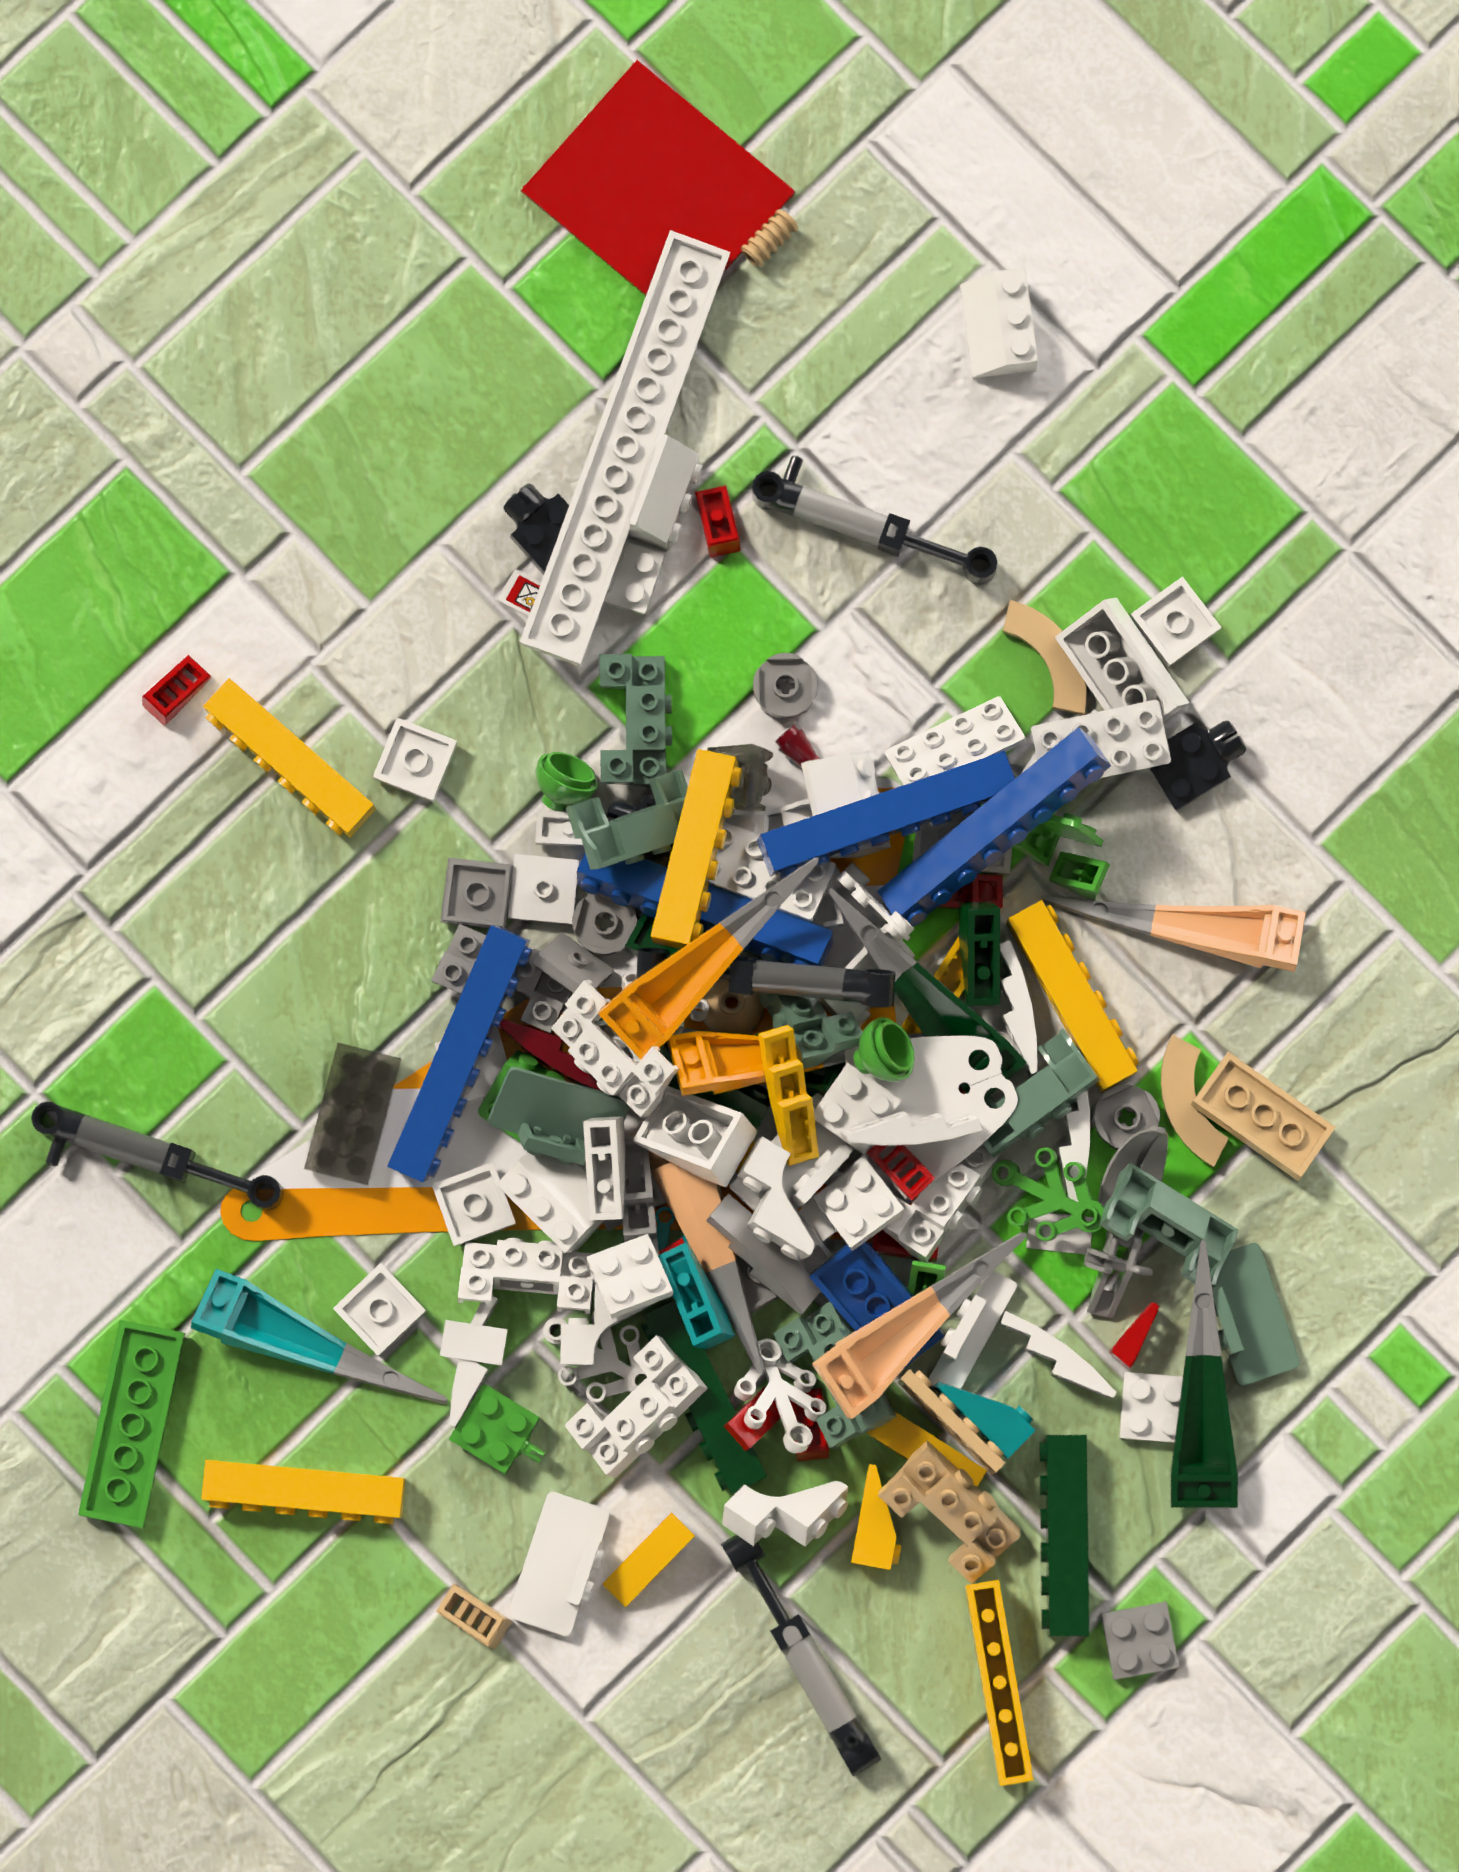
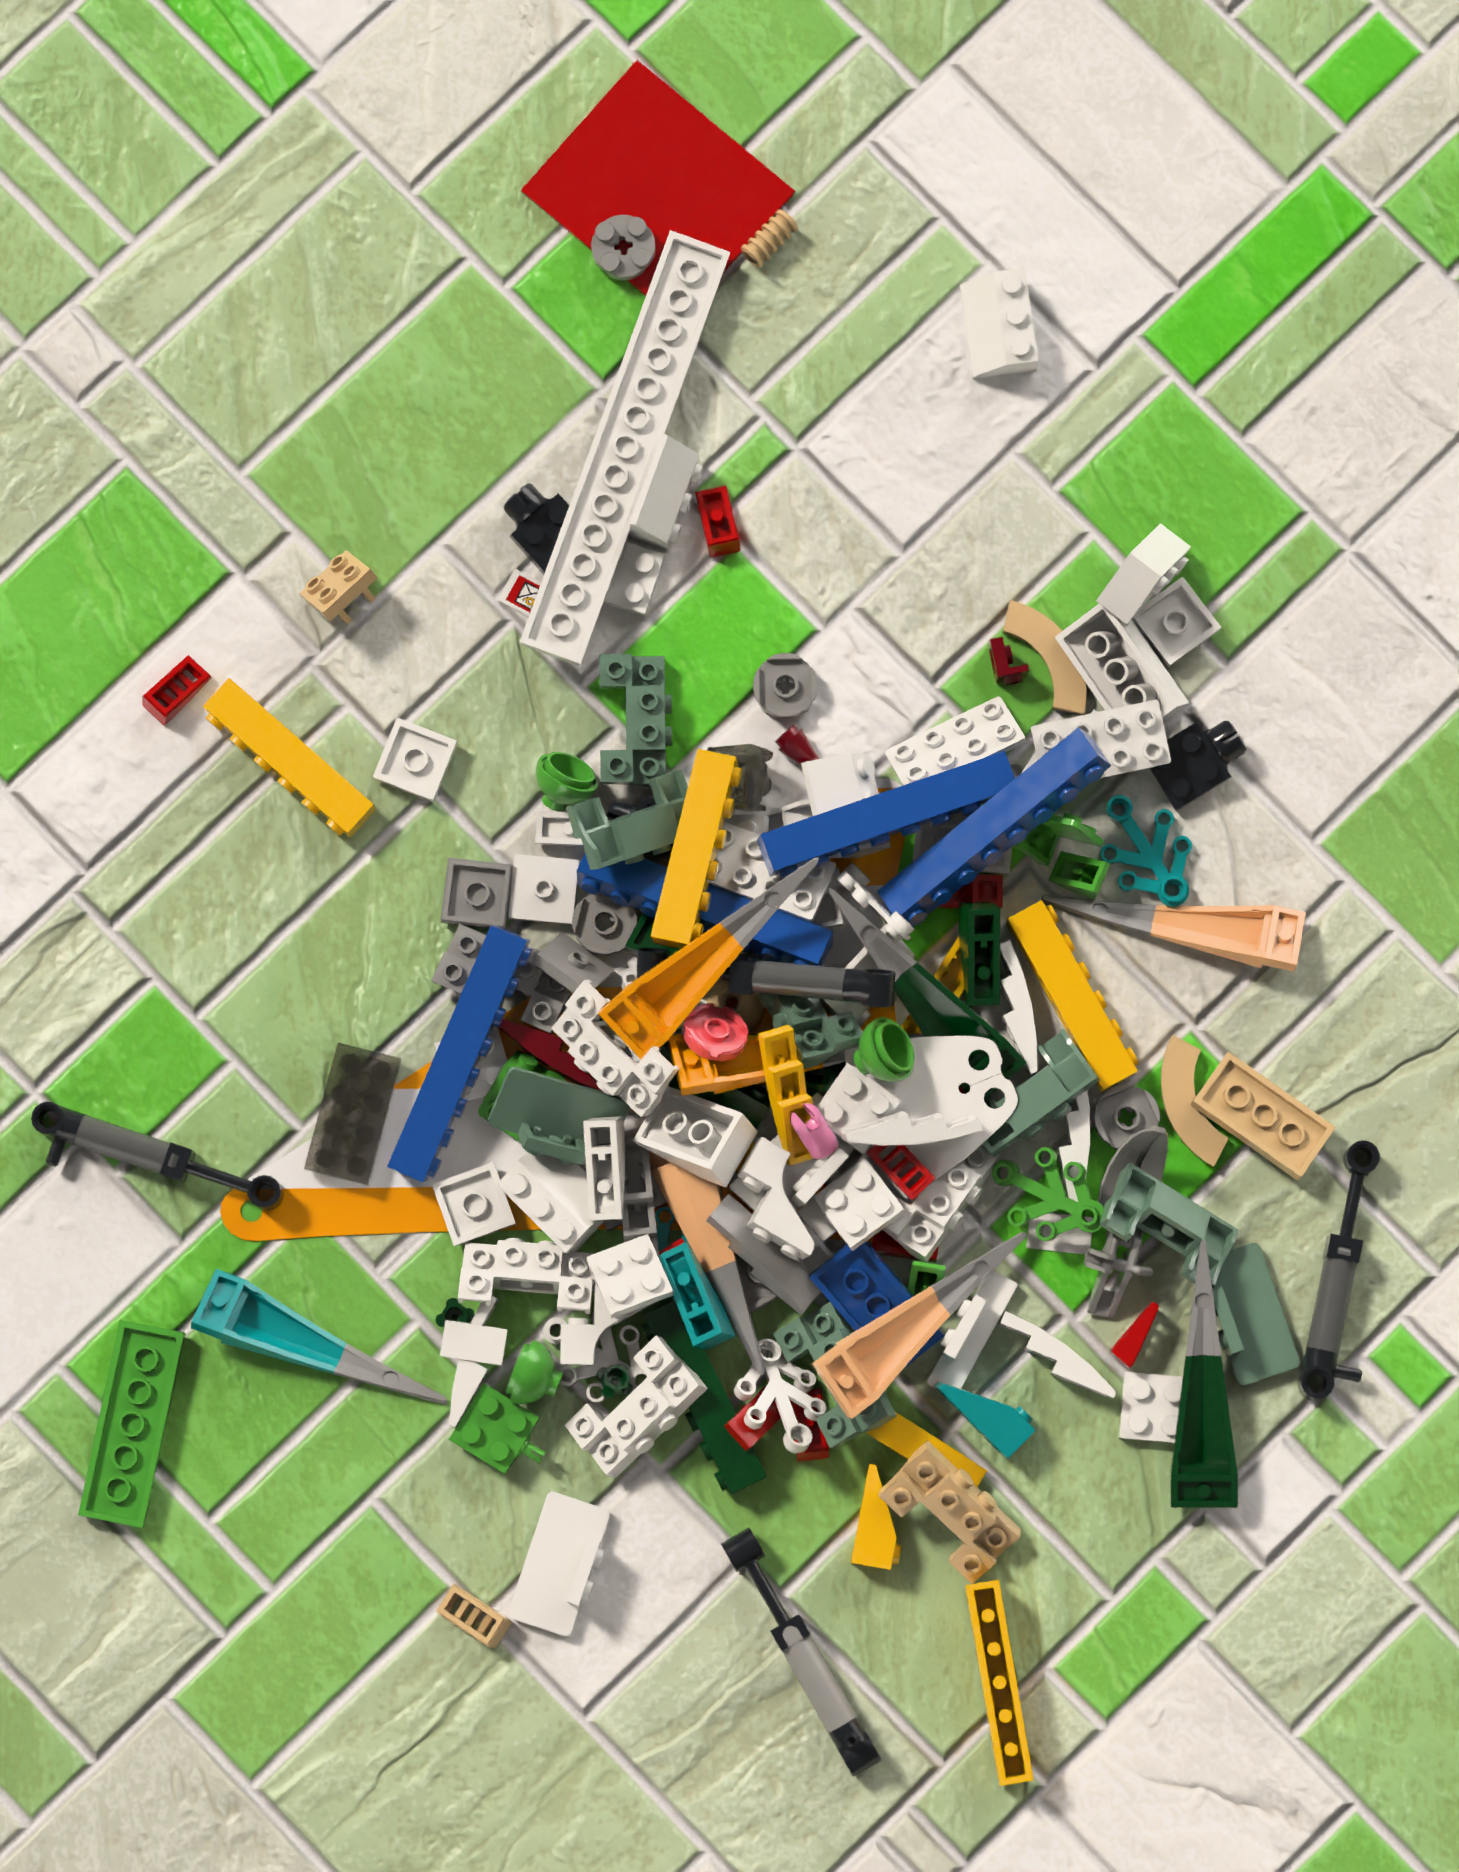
yellow brick [201,1460,406,1524] -> none
white plate [333,1263,427,1356] -> none
yellow slope [602,1512,695,1608] -> none
white arch [722,1481,848,1547] -> none
piece [752,455,997,585] -> none
tan plate [898,1369,1005,1475] -> none
dark green brick [1039,1435,1089,1636] -> none
light grey plate [1101,1602,1179,1680] -> none
none -> tan plate [299,550,378,625]
none -> dark green plate [436,1298,475,1327]
none -> bright green piece [506,1340,564,1404]
none -> light grey plate [591,215,655,280]
none -> dark green plate [596,1364,633,1399]
none -> coral tile [682,1003,748,1062]
none -> bright pink piece [791,1103,838,1159]
none -> dark red bracket [988,637,1029,686]
none -> white wedge [1096,524,1191,624]
none -> teal plant [1100,795,1192,907]
none -> piece [1298,1140,1380,1401]

